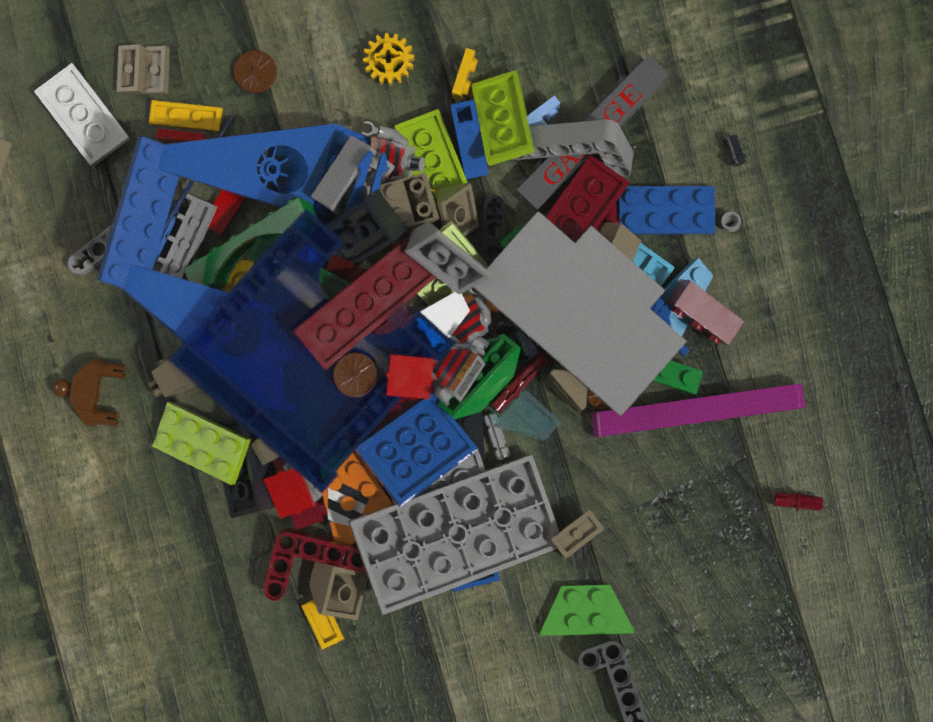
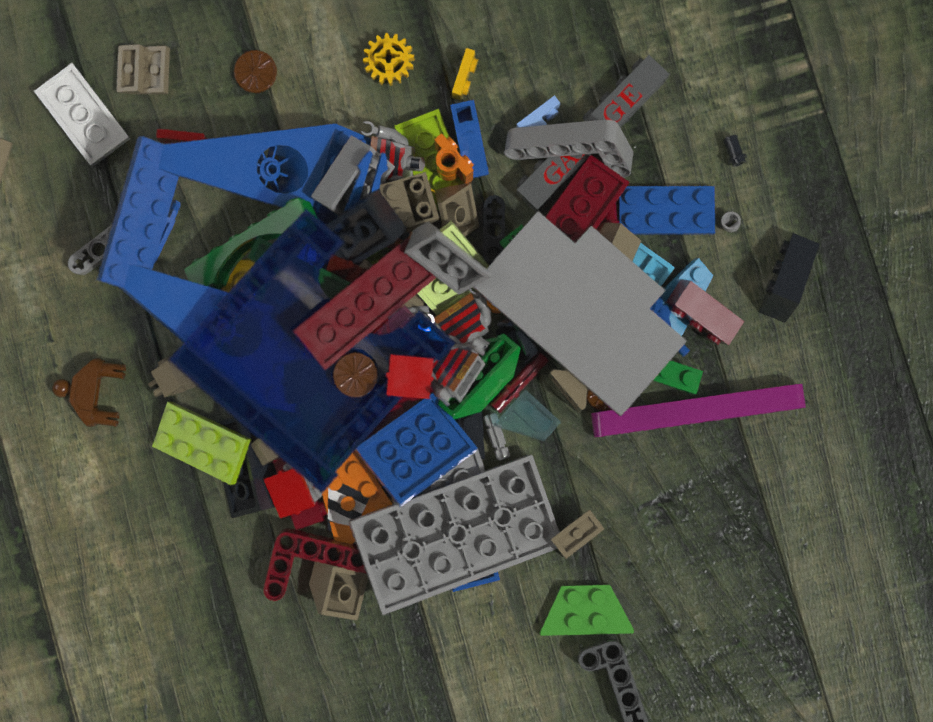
yellow tile [149,100,223,132] -> none
light grey hinge [157,193,217,280] -> none
dark blue axle [163,116,233,231] -> none
red tile [208,190,247,236] -> none
yellow tile [301,600,345,650] -> none
white sticker [419,292,470,352] -> none
lime plate [471,70,535,166] -> none
dark red axle [773,491,823,511] -> none
none -> orange plate [434,133,474,183]
none -> black wedge [759,233,820,323]

